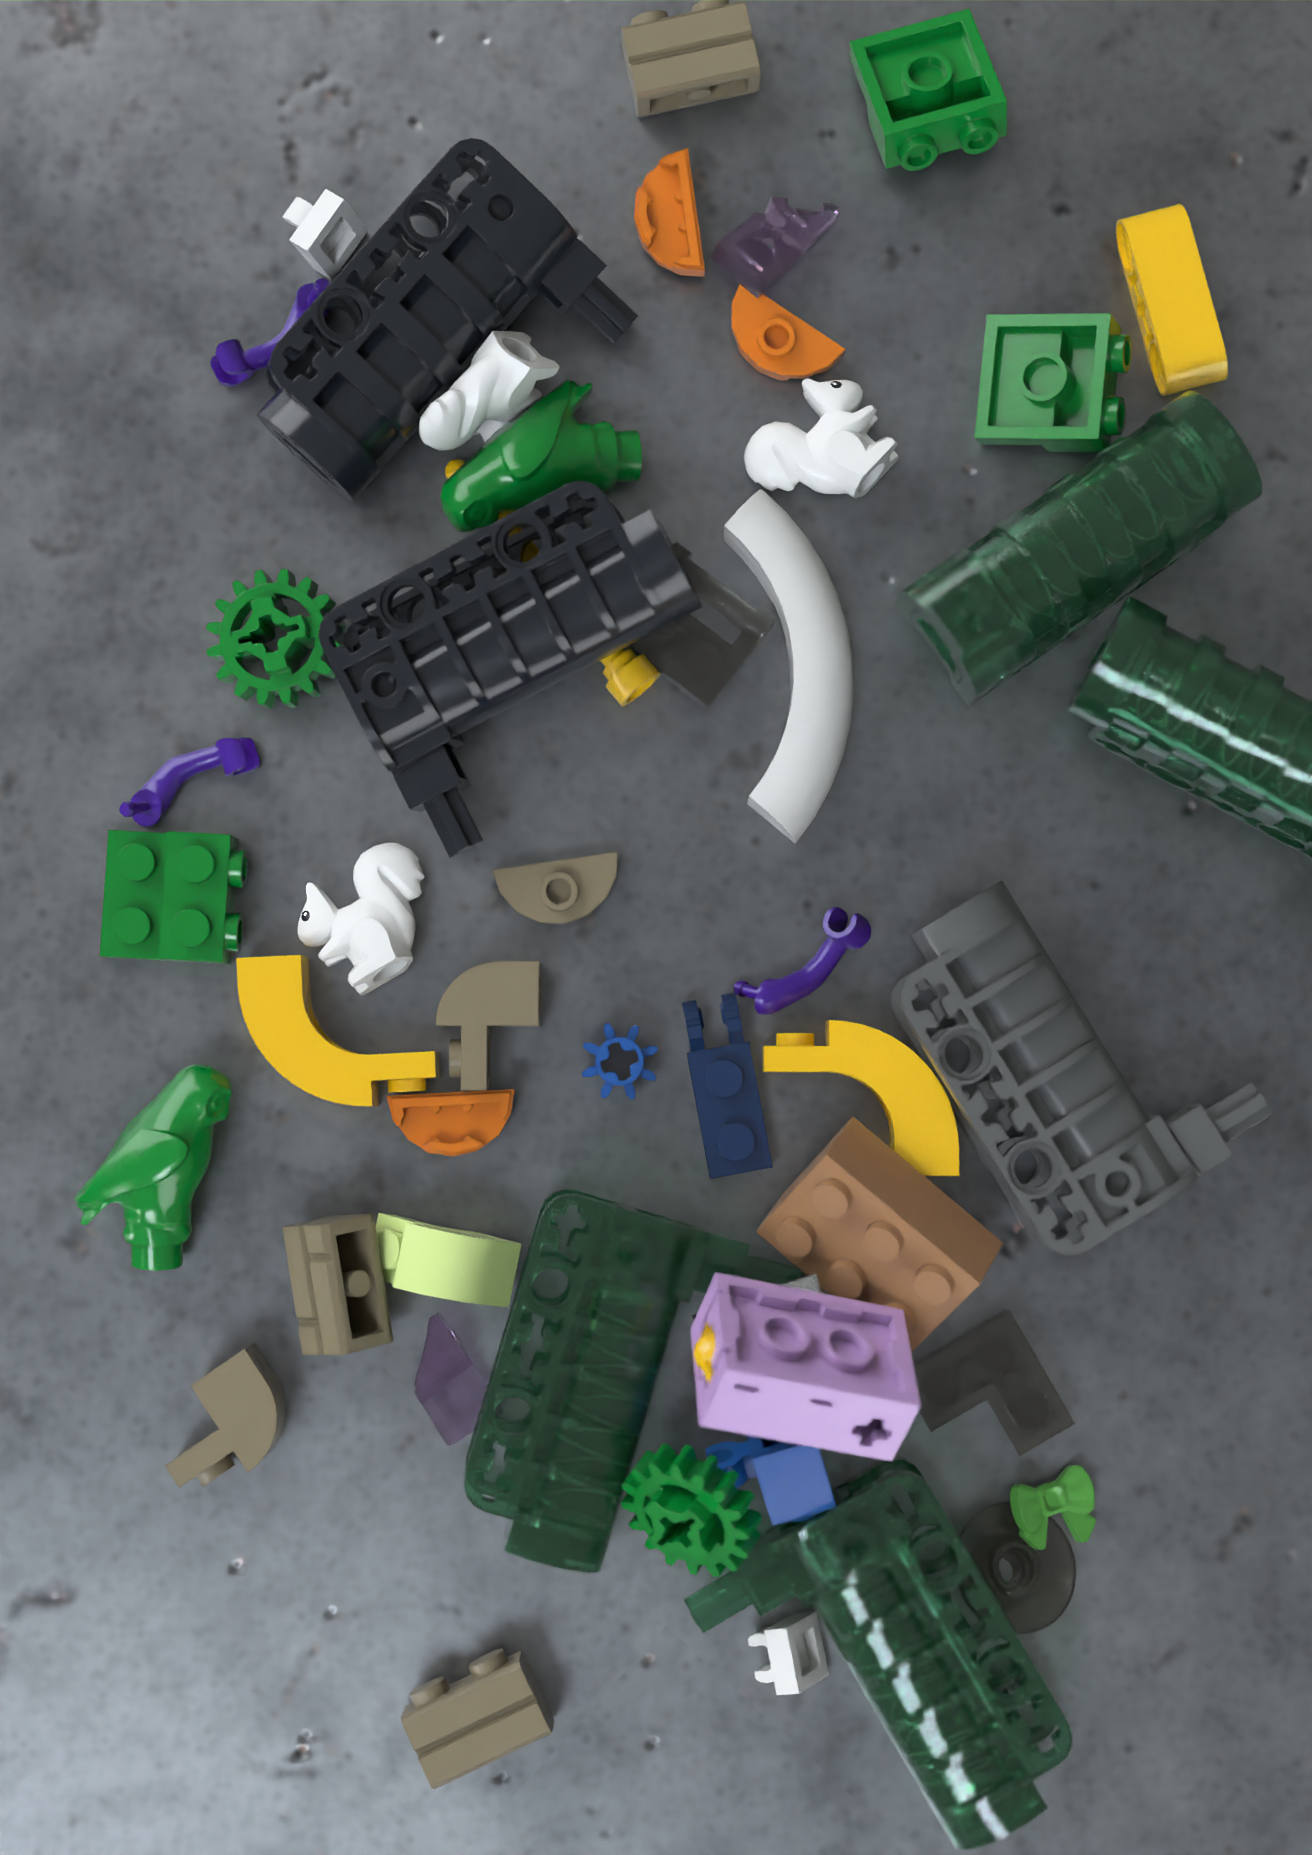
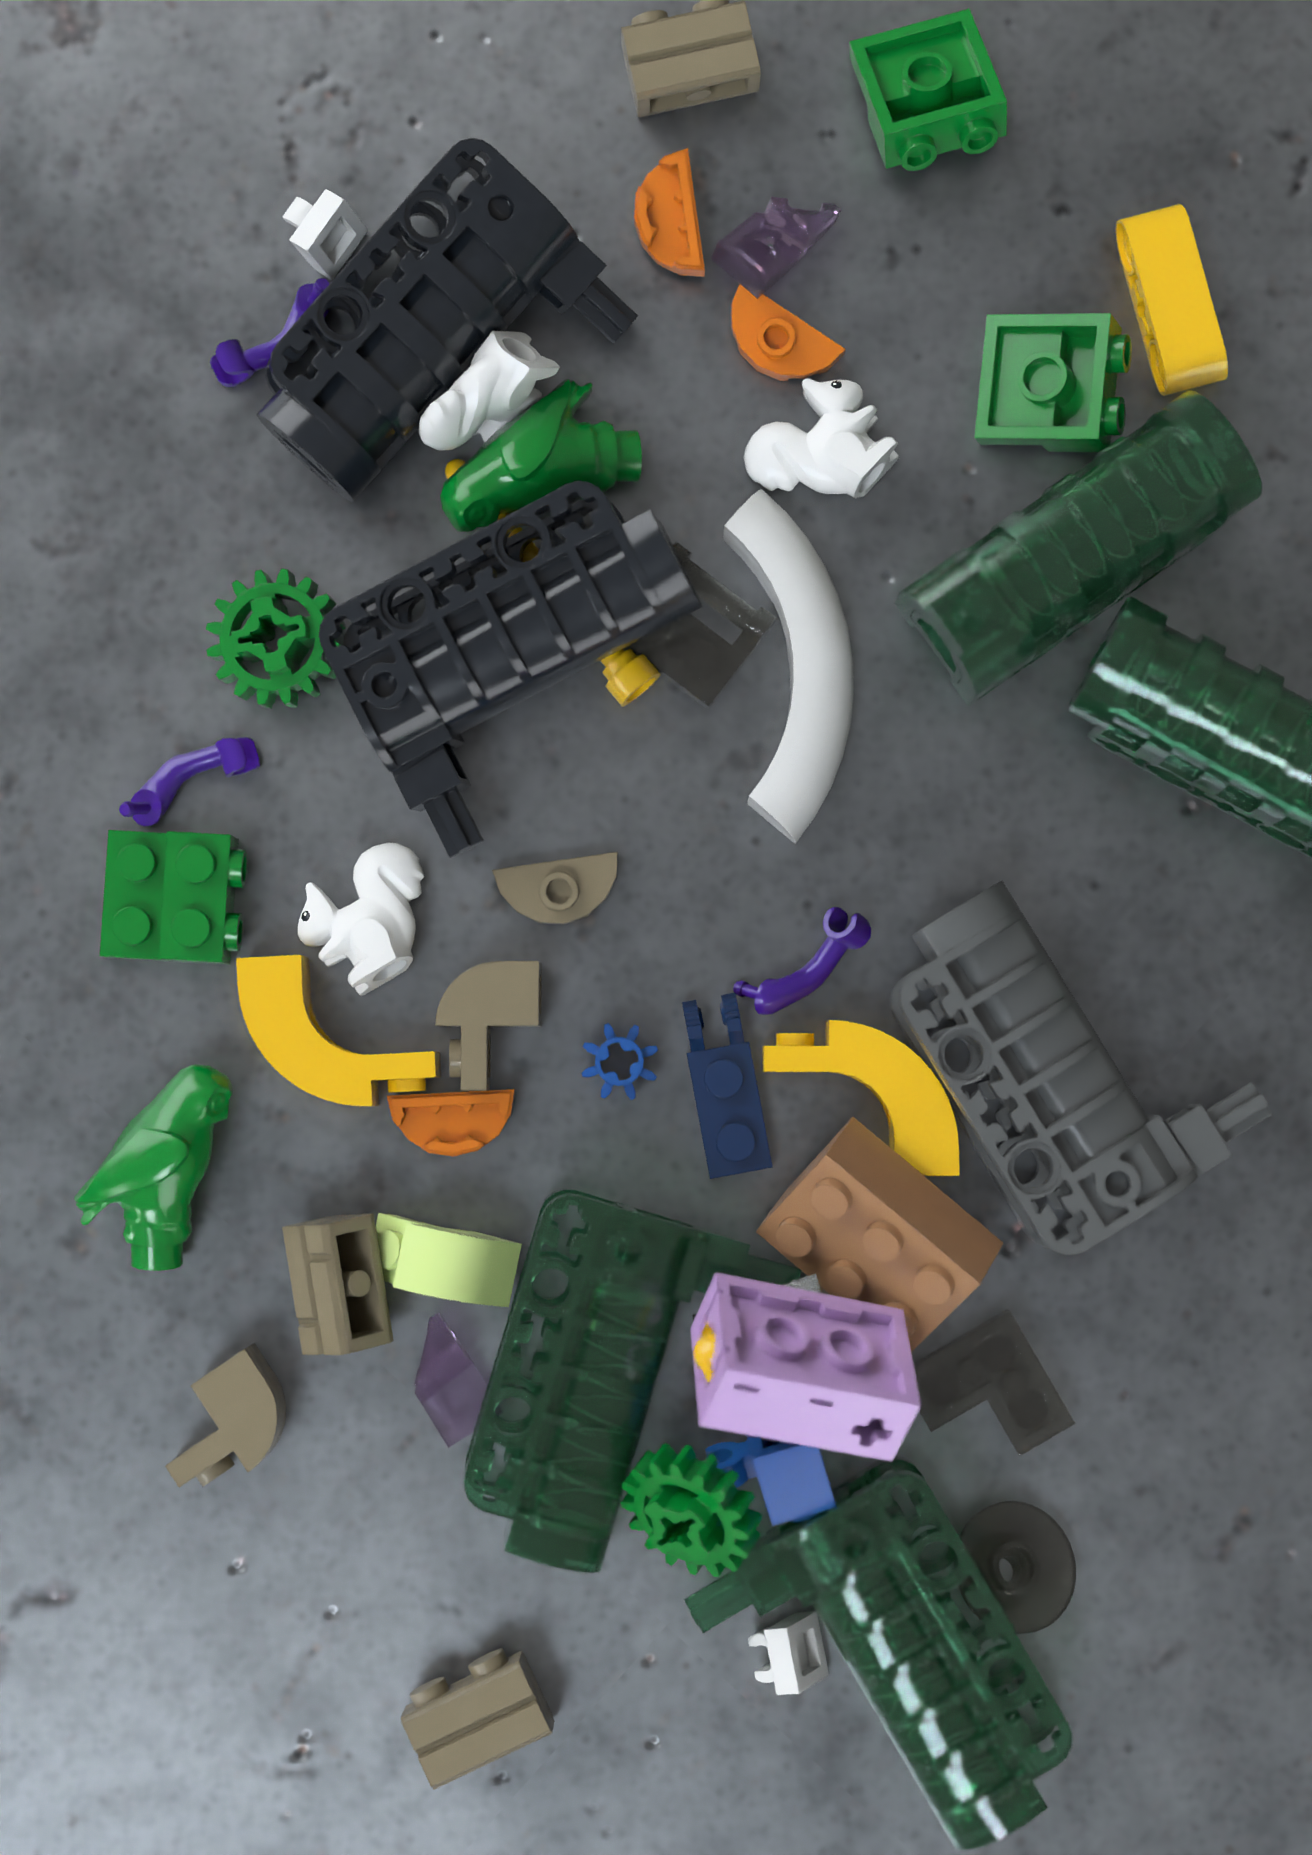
bright green piece [1010,1465,1096,1550] -> none

